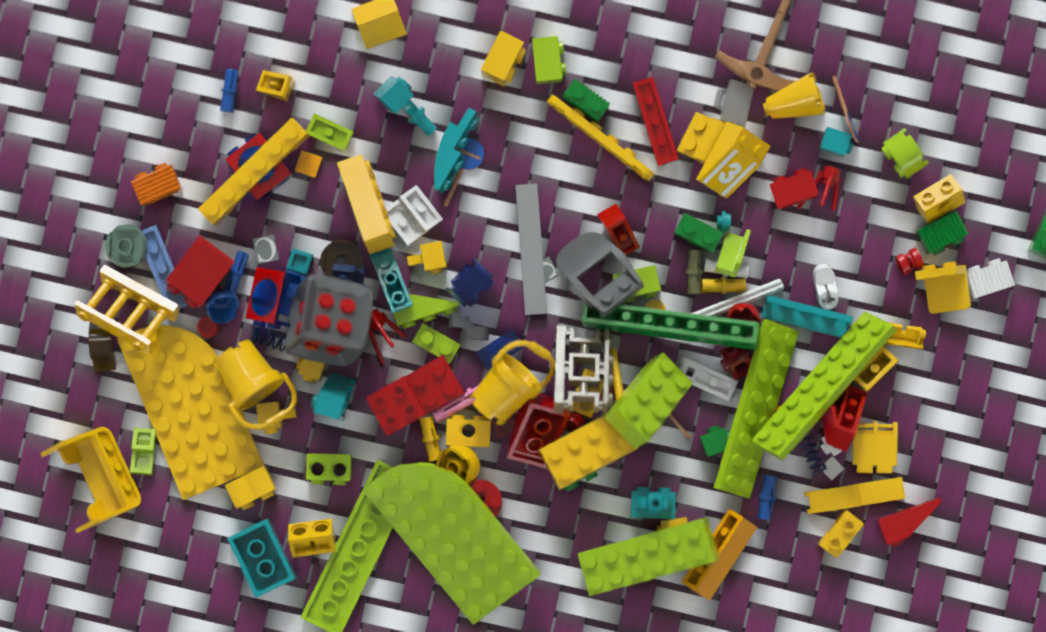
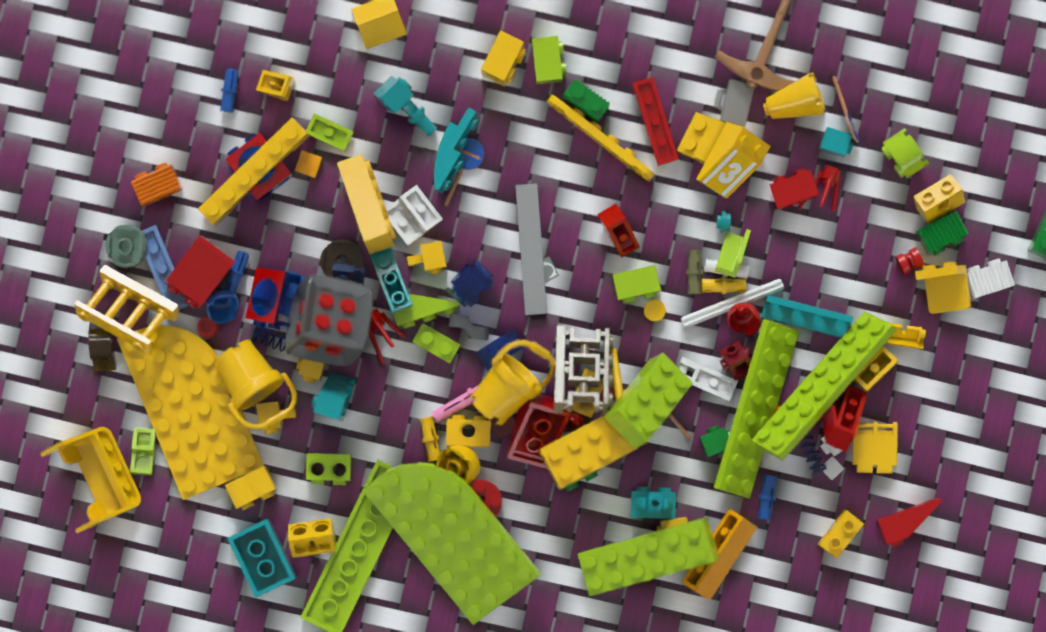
light grey sticker [253,234,279,264] -> none
teal tile [286,248,314,276] -> none
red piece [366,355,465,436] -> none
dark grey slope [556,232,644,318] -> none
green brick [581,303,760,350] -> none
green brick [674,213,723,254] -> none
yellow piece [804,477,906,514] -> none
white piece [813,264,838,310] -> none

